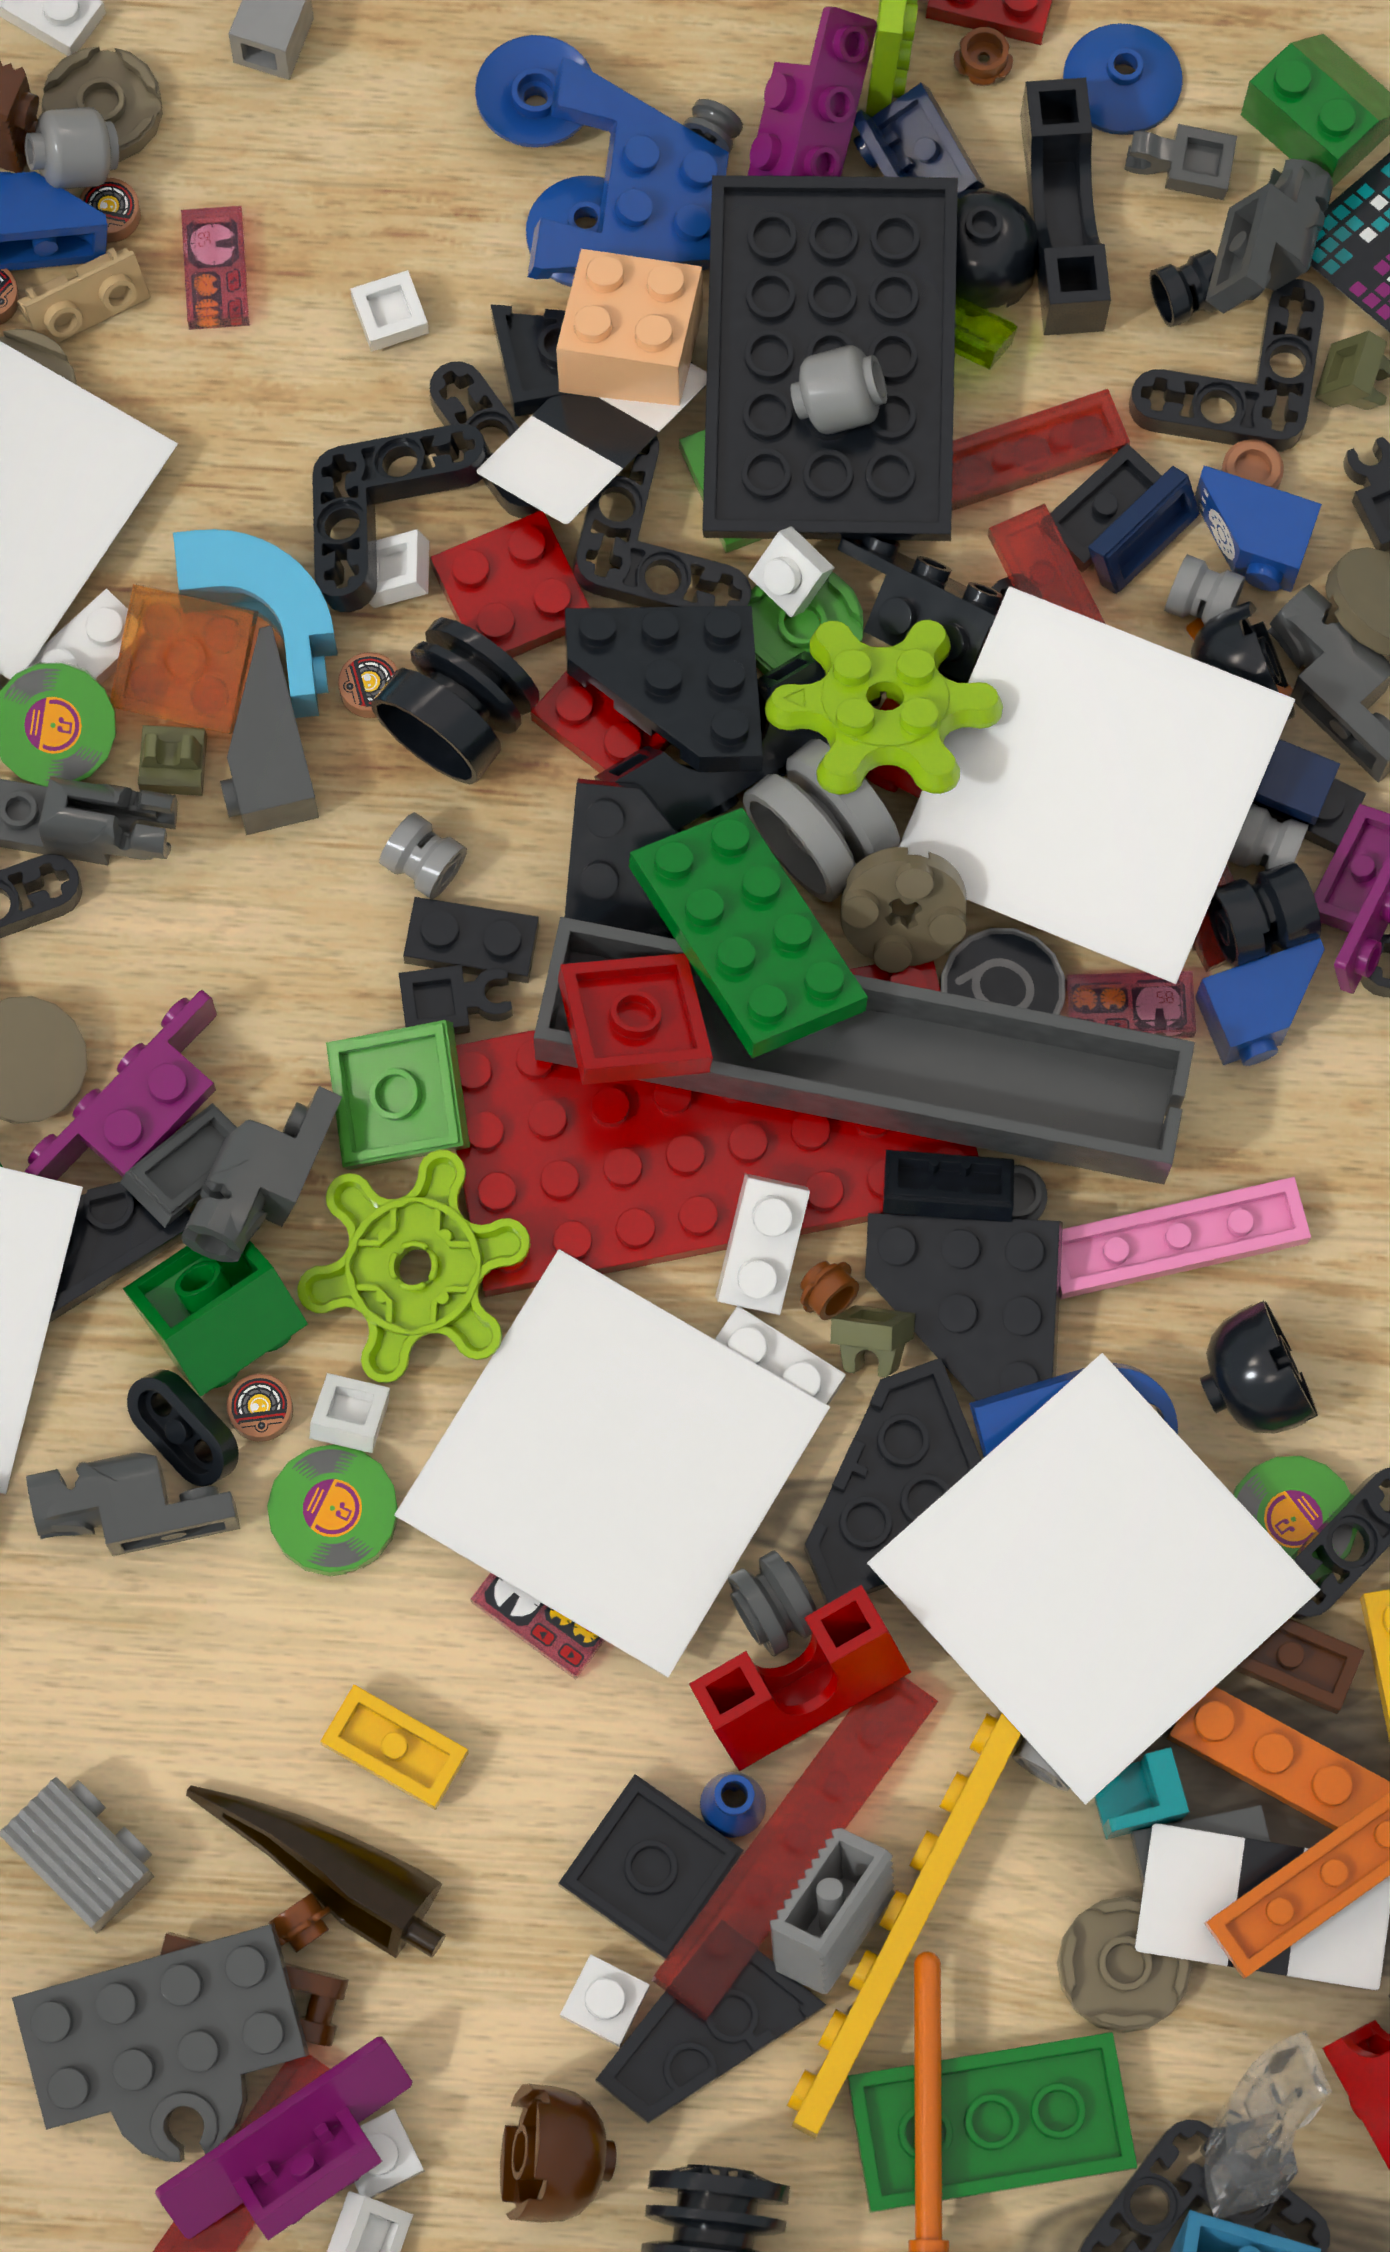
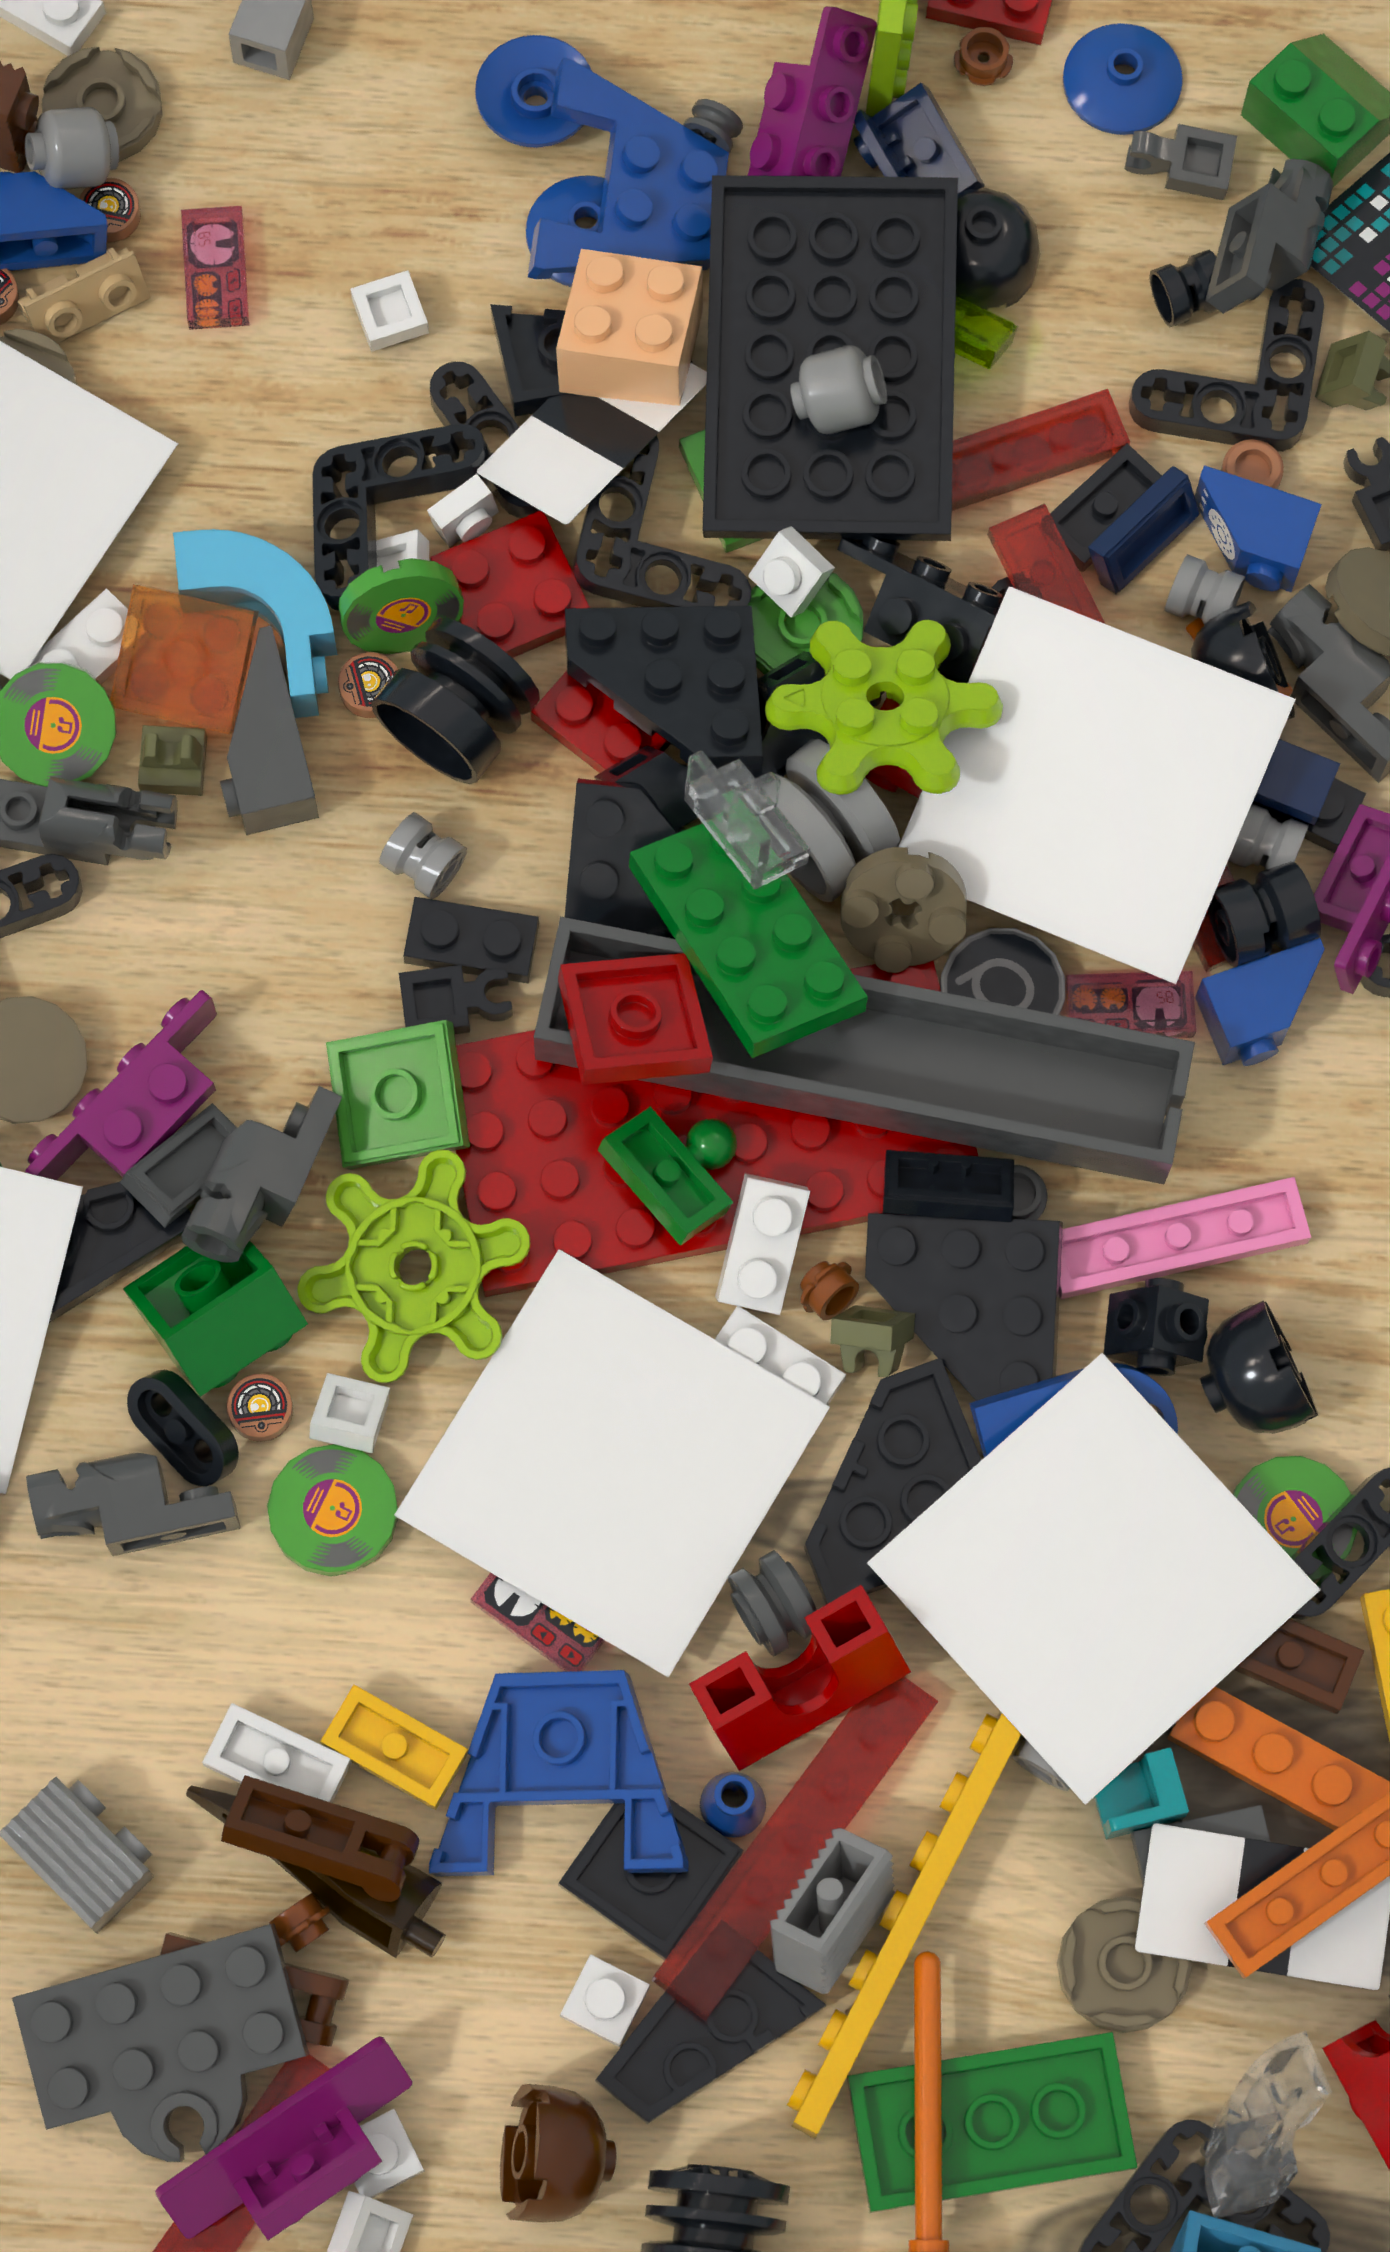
black arch [1020,78,1111,336] -> none
none -> white plate [202,1703,352,1803]
none -> reddish brown plate [221,1775,419,1902]
none -> bright green tile [339,558,464,654]
none -> white plate [427,474,499,548]
none -> blue wing [429,1670,689,1877]
none -> green plate [597,1106,737,1246]
none -> clear panel [684,751,810,890]
none -> black brick [1103,1278,1209,1376]

